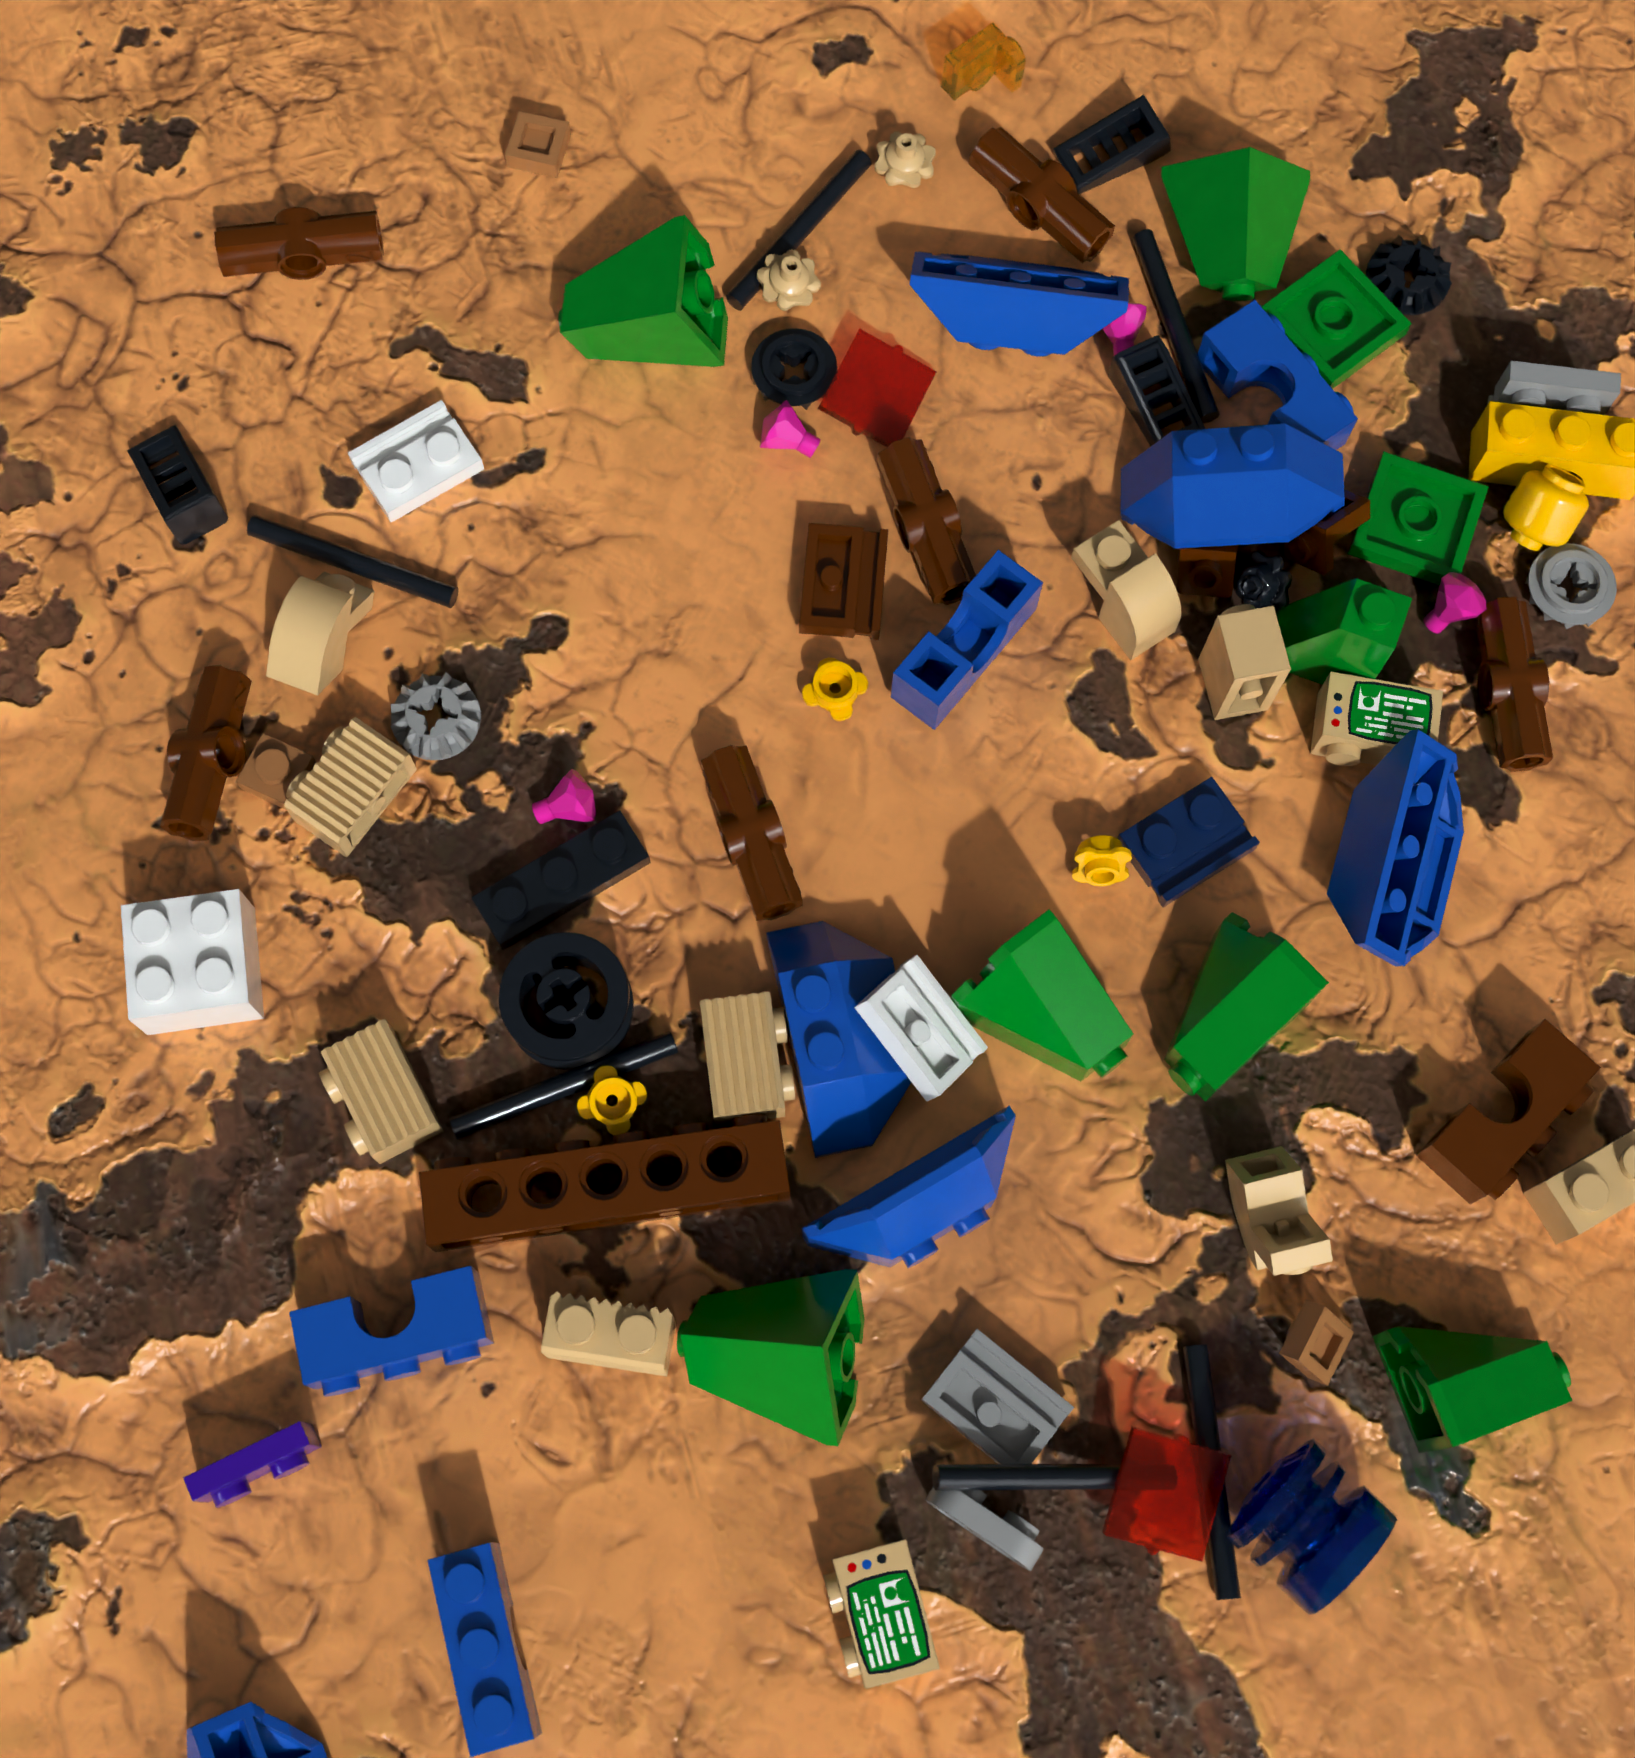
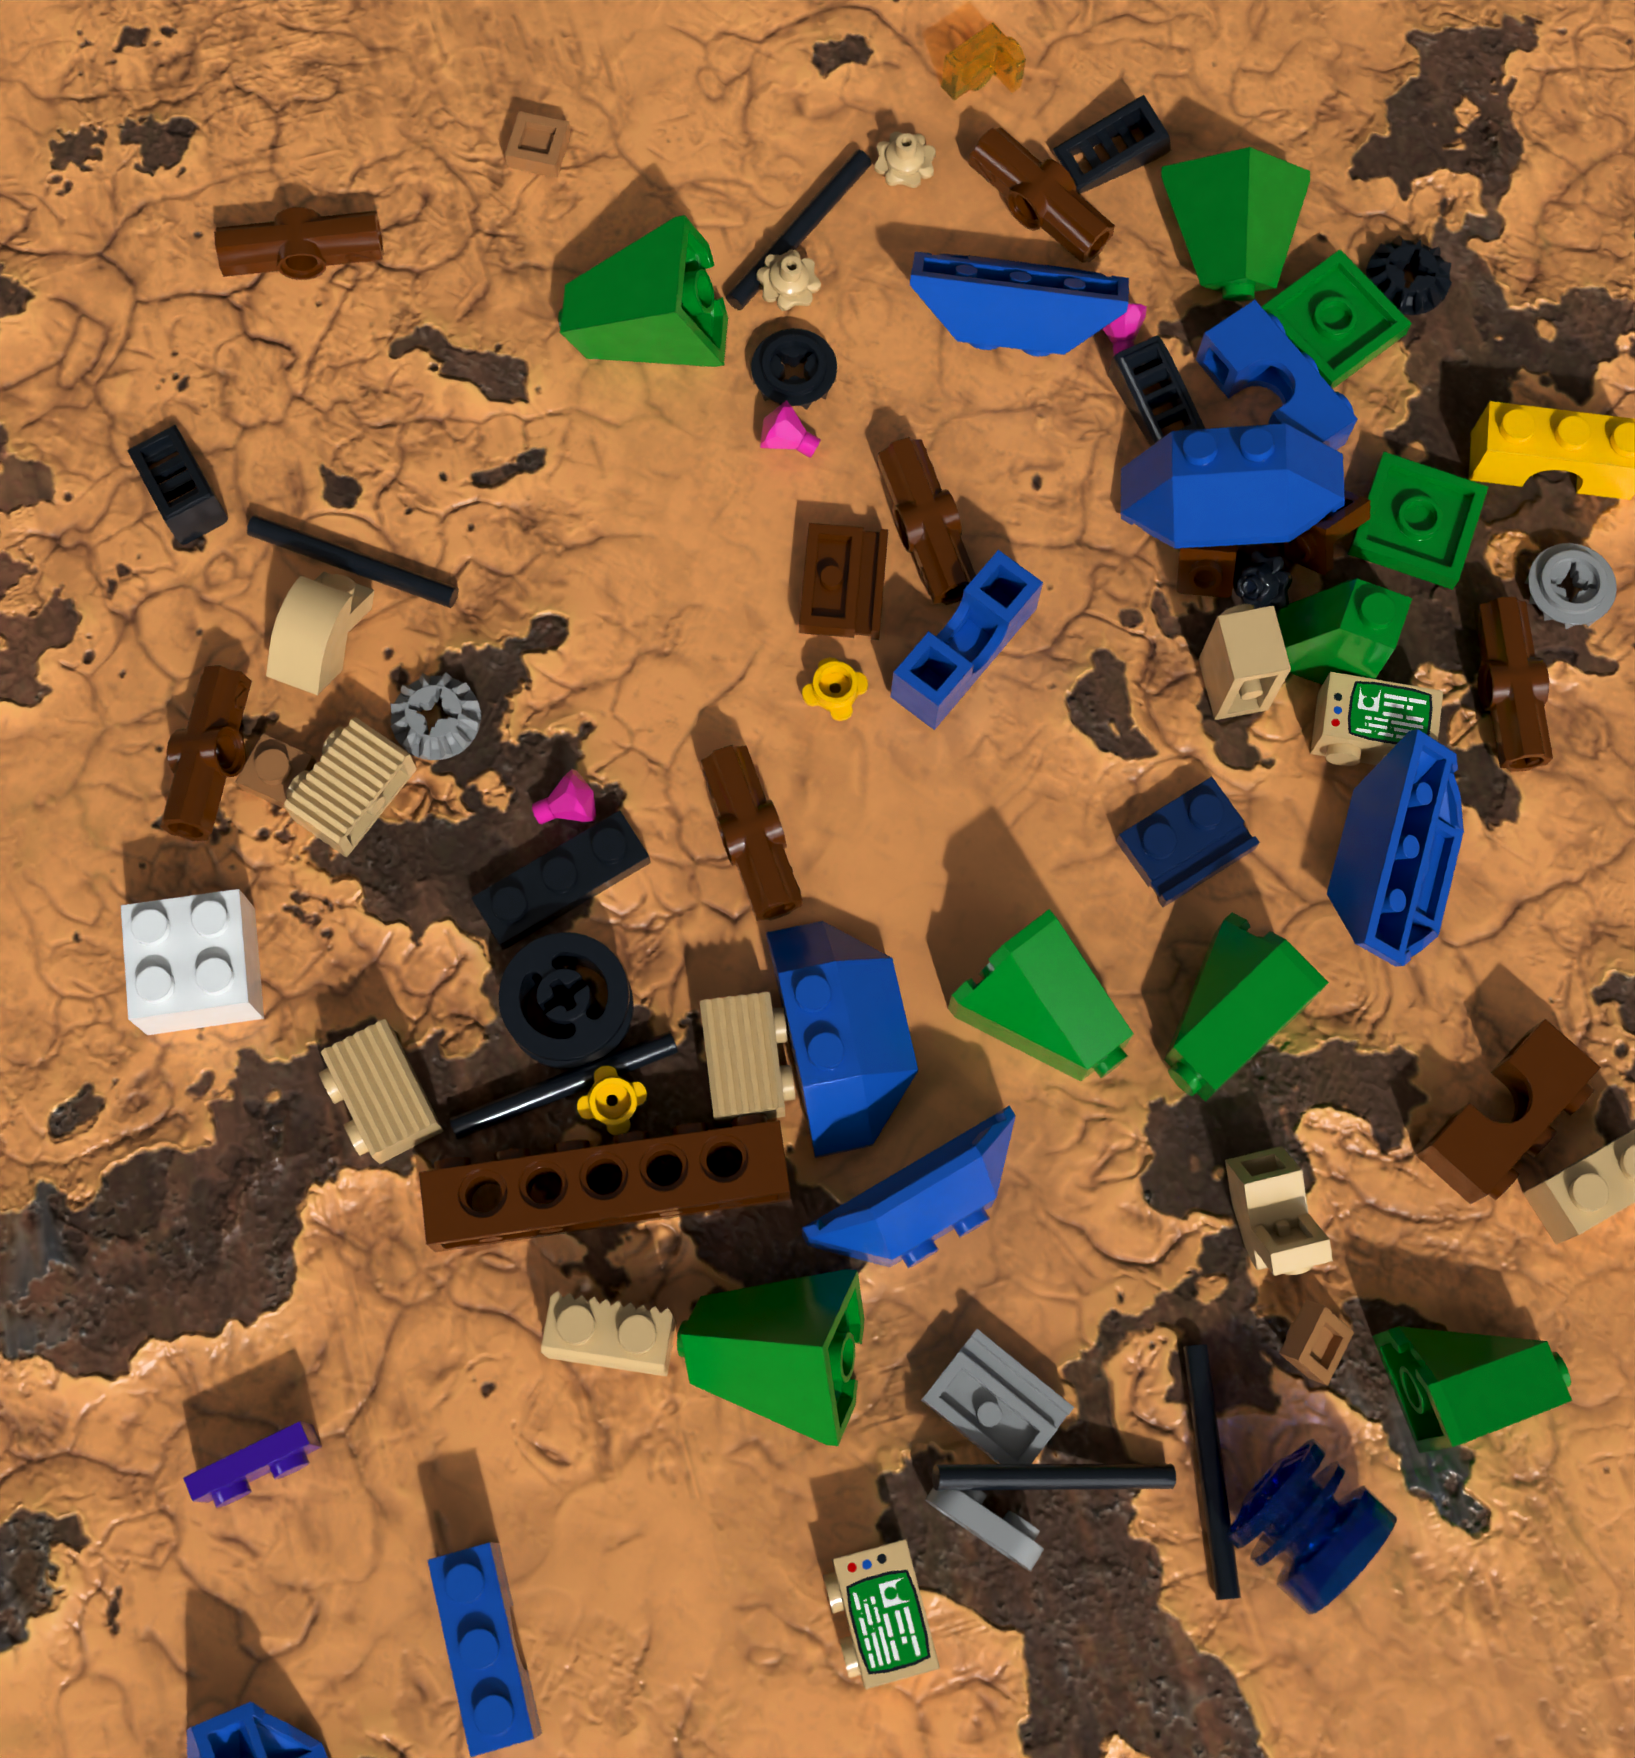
blue arch [289,1265,494,1397] -> none
white plate [348,400,484,523] -> none
clear red piece [818,328,937,447] -> none
white plate [854,955,988,1102] -> none
tan brick [1071,520,1182,660] -> none
yellow plate [1072,835,1132,886] -> none
clear red piece [1102,1426,1231,1562] -> none
black bar [1133,229,1220,423] -> none
dark pink rock [1424,572,1487,634] -> none
light grey plate [1487,361,1621,415] -> none
yellow head [1503,464,1589,551] -> none

